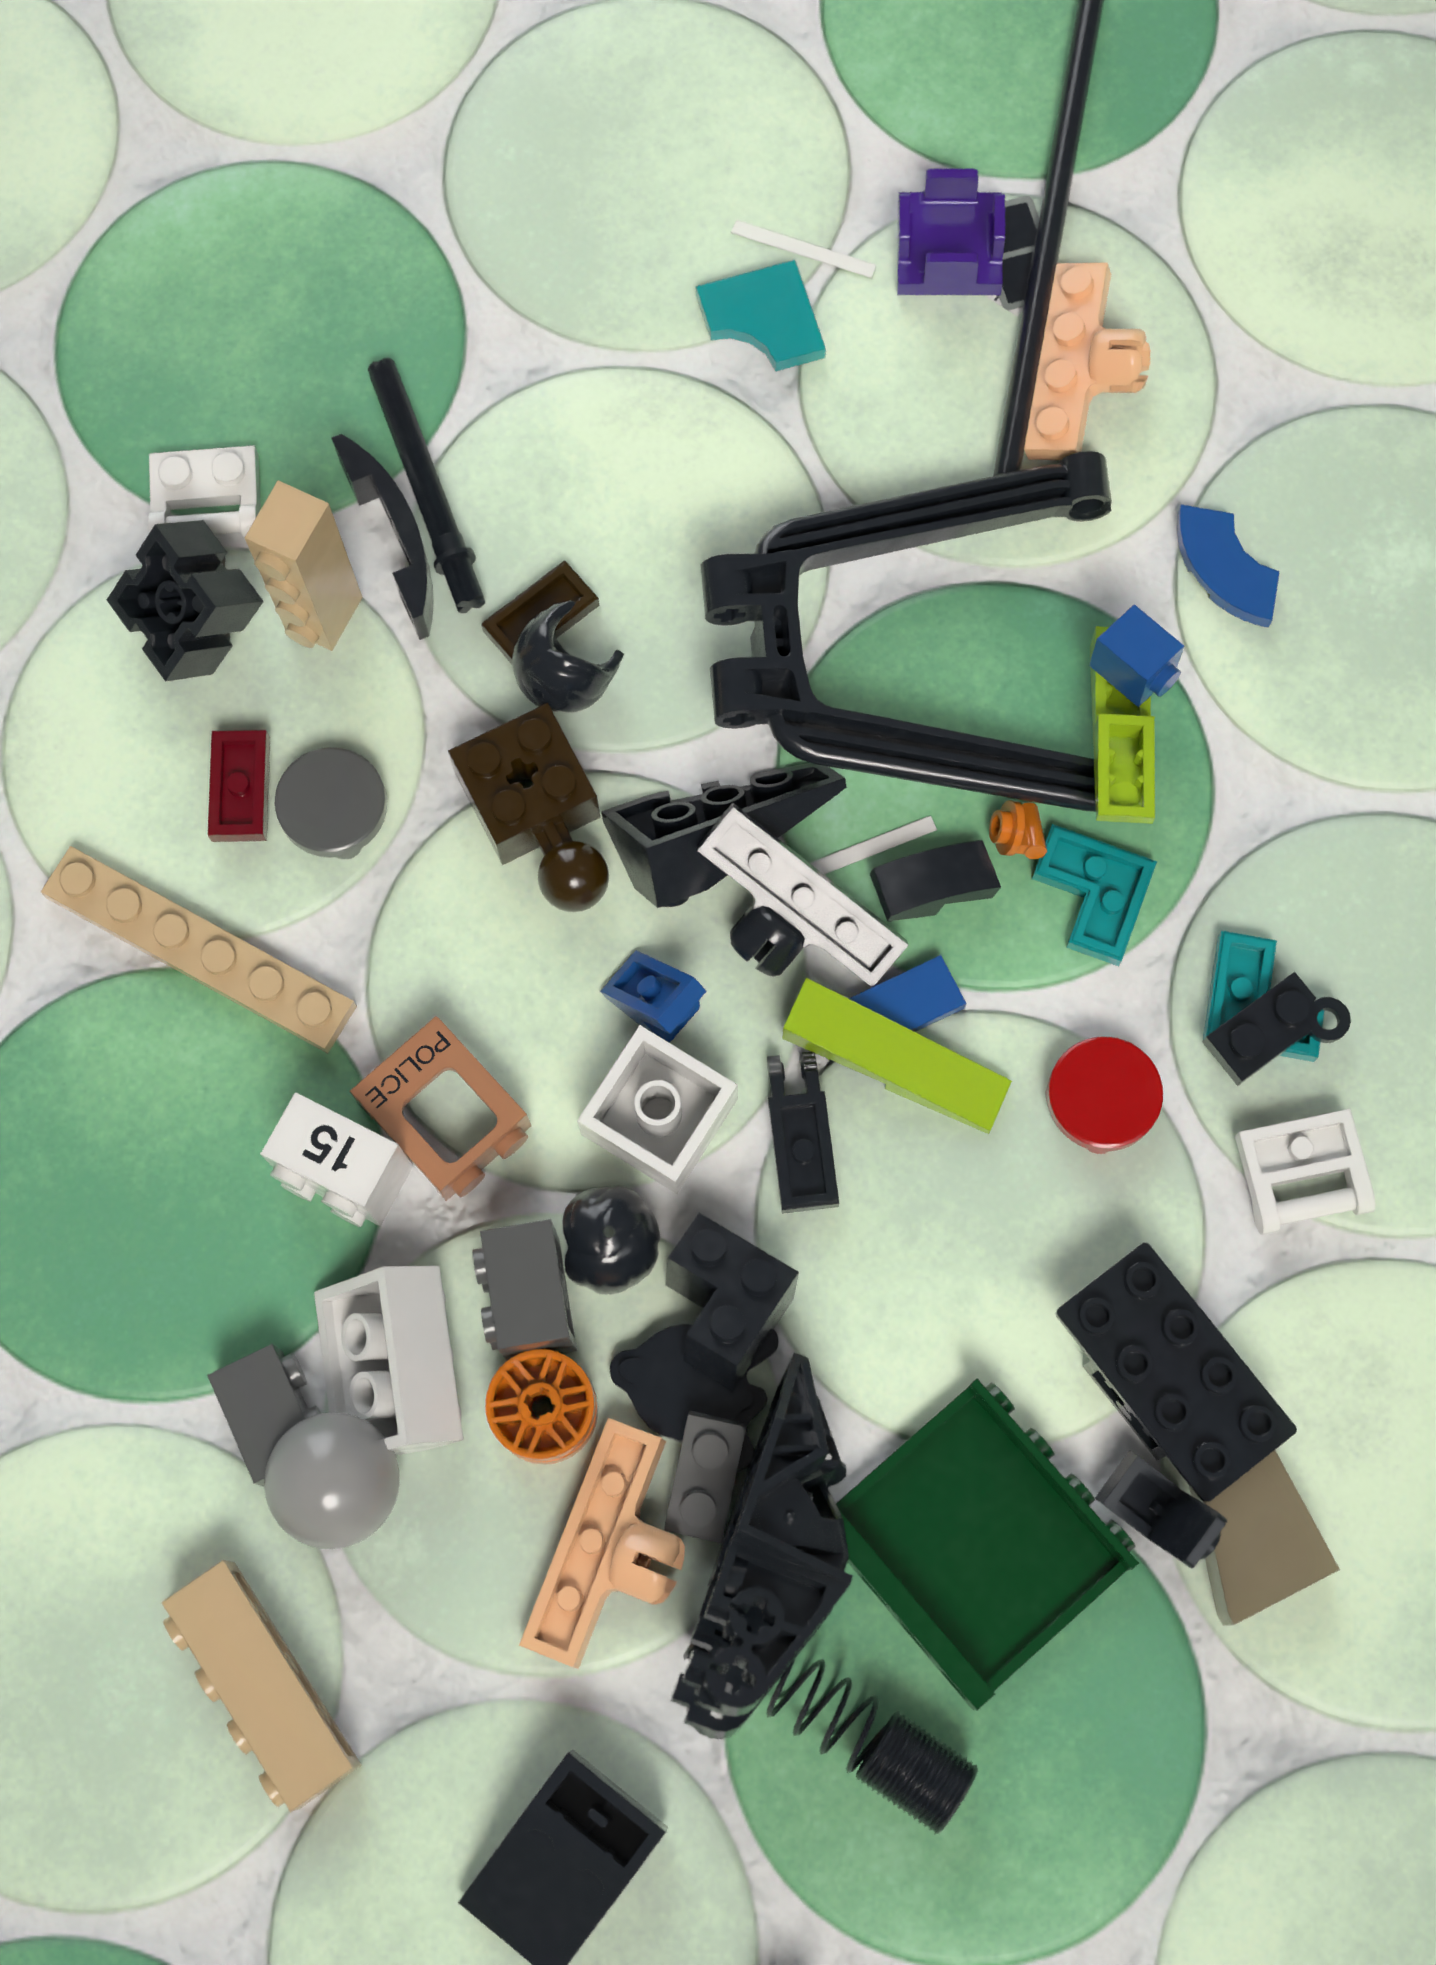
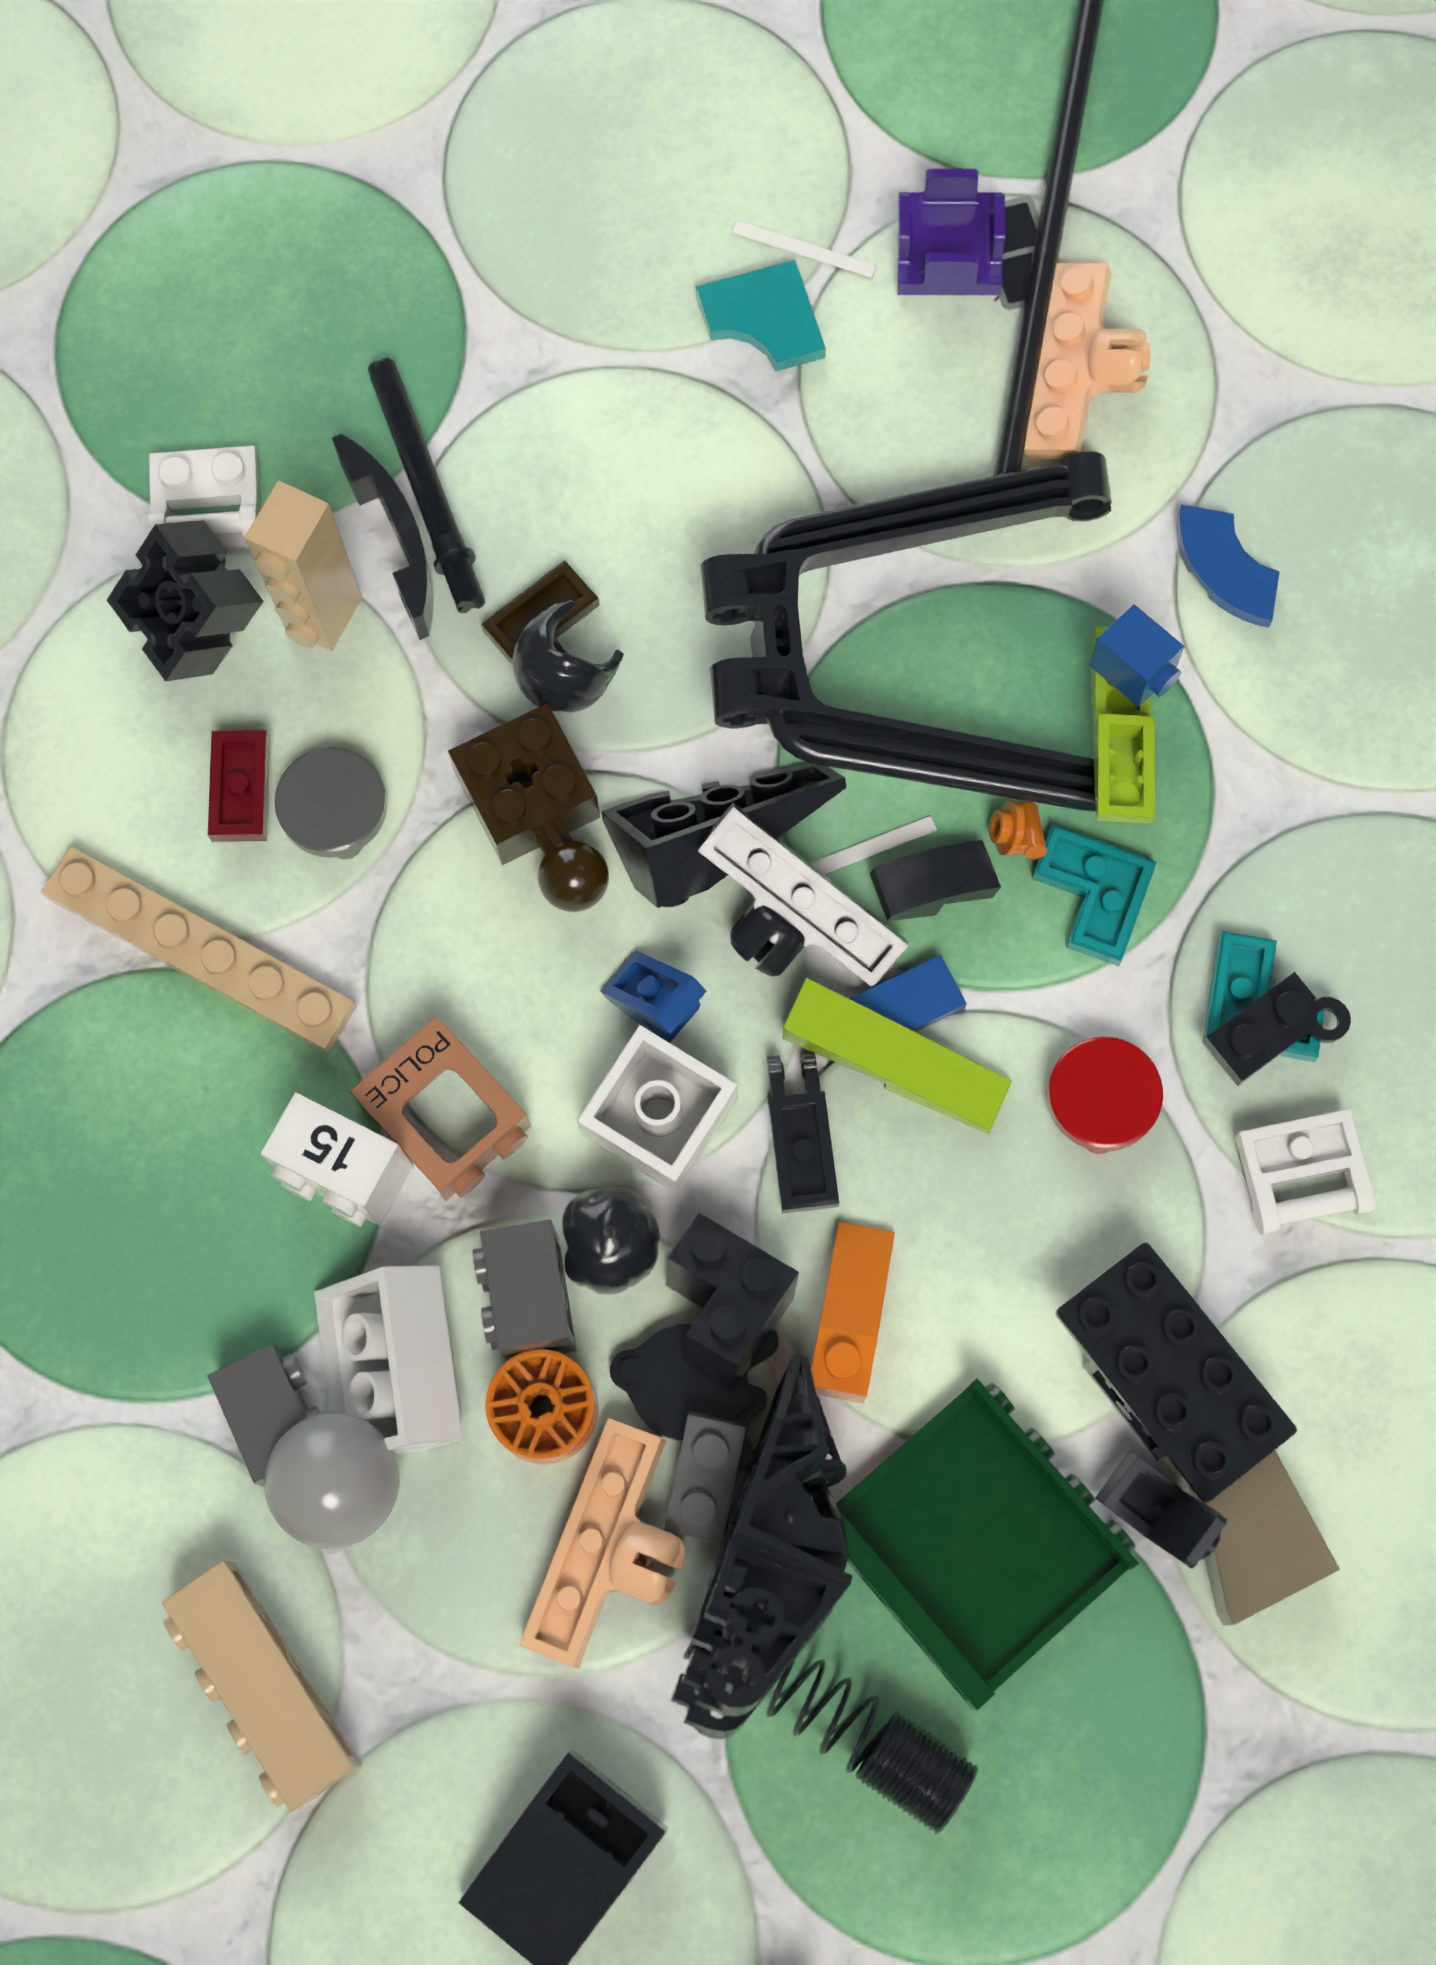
none -> orange slope [811,1221,895,1404]

